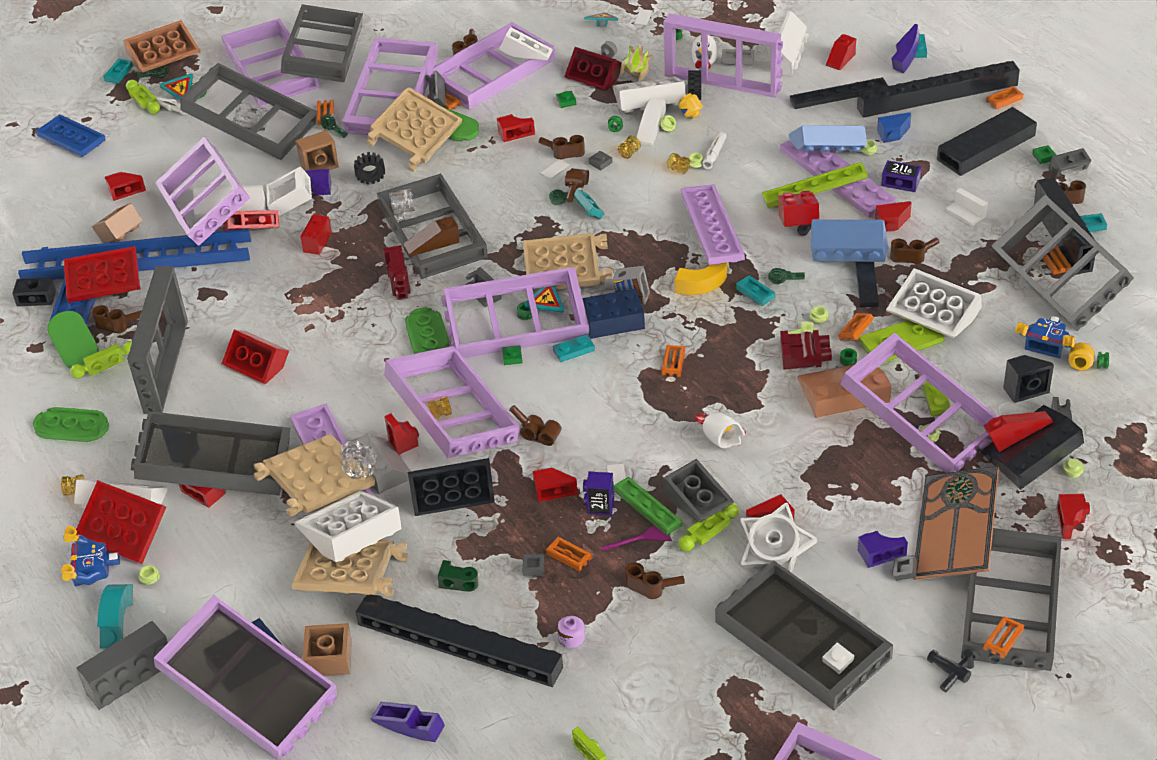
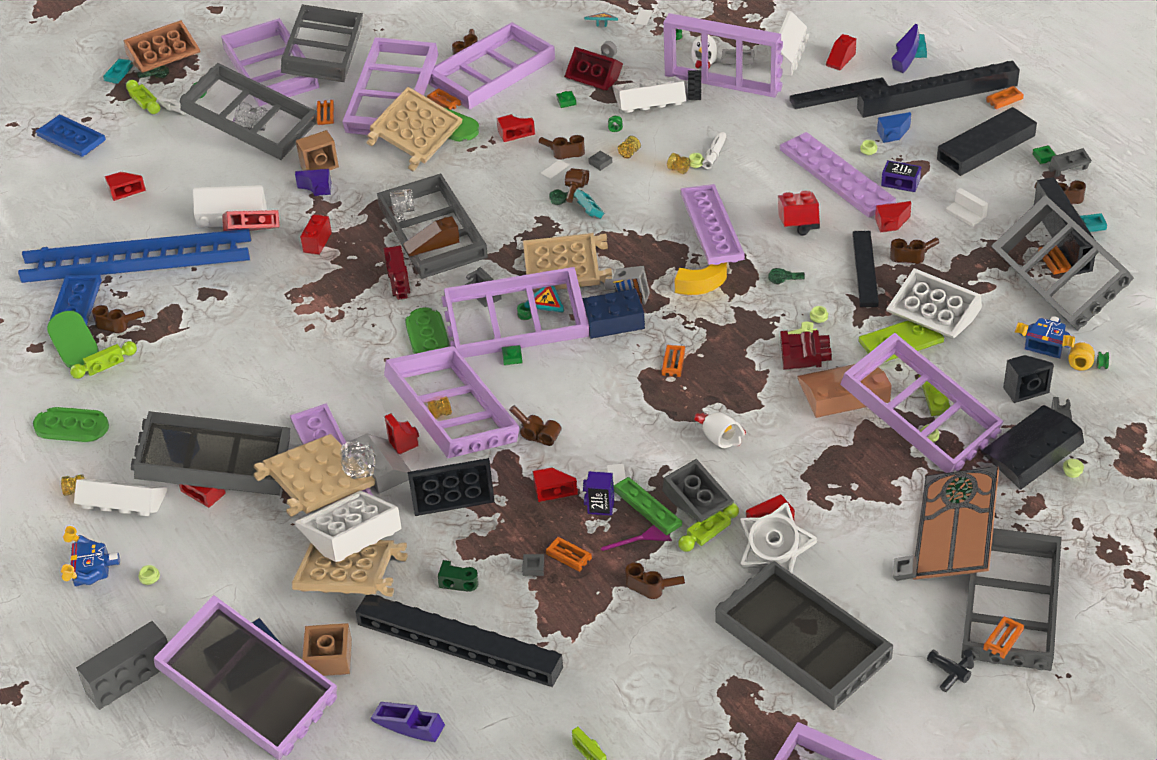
black brick [12,278,56,306] -> none
red plate [64,246,141,303] -> none
red plate [76,480,167,564] -> none
brick [92,203,143,243] -> none
teal arch [97,584,133,649] -> none
dark grey window [127,266,188,414] -> none
lavender window [155,136,250,246] -> none
piece [160,74,193,100] -> none
red slope [221,329,289,384] -> none
white window [266,166,312,216] -> none
clear green plate [321,114,348,138] -> none
black tyre [354,152,385,185] -> none
dark grey hinge [426,70,446,107] -> none
white slope [499,27,553,60] -> none
teal plate [553,334,595,363] -> none
lavender head [557,616,585,648] -> none
hair [620,45,654,82] -> none
white slope [636,98,666,146] -> none
yellowish green plate [660,115,676,132] -> none
yellow head [678,93,703,119] -> none
teal plate [736,275,775,306] -> none
lime plate [762,162,868,208] -> none
slope [789,125,867,152] -> none
medium blue slope [811,219,888,262] -> none
white plate [822,643,854,675] -> none
orange tile [838,313,873,341] -> none
green bush [840,348,857,366] -> none
dark purple arch [857,531,908,568] -> none
red slope [983,411,1053,452] -> none
red arch [1056,494,1090,539] -> none

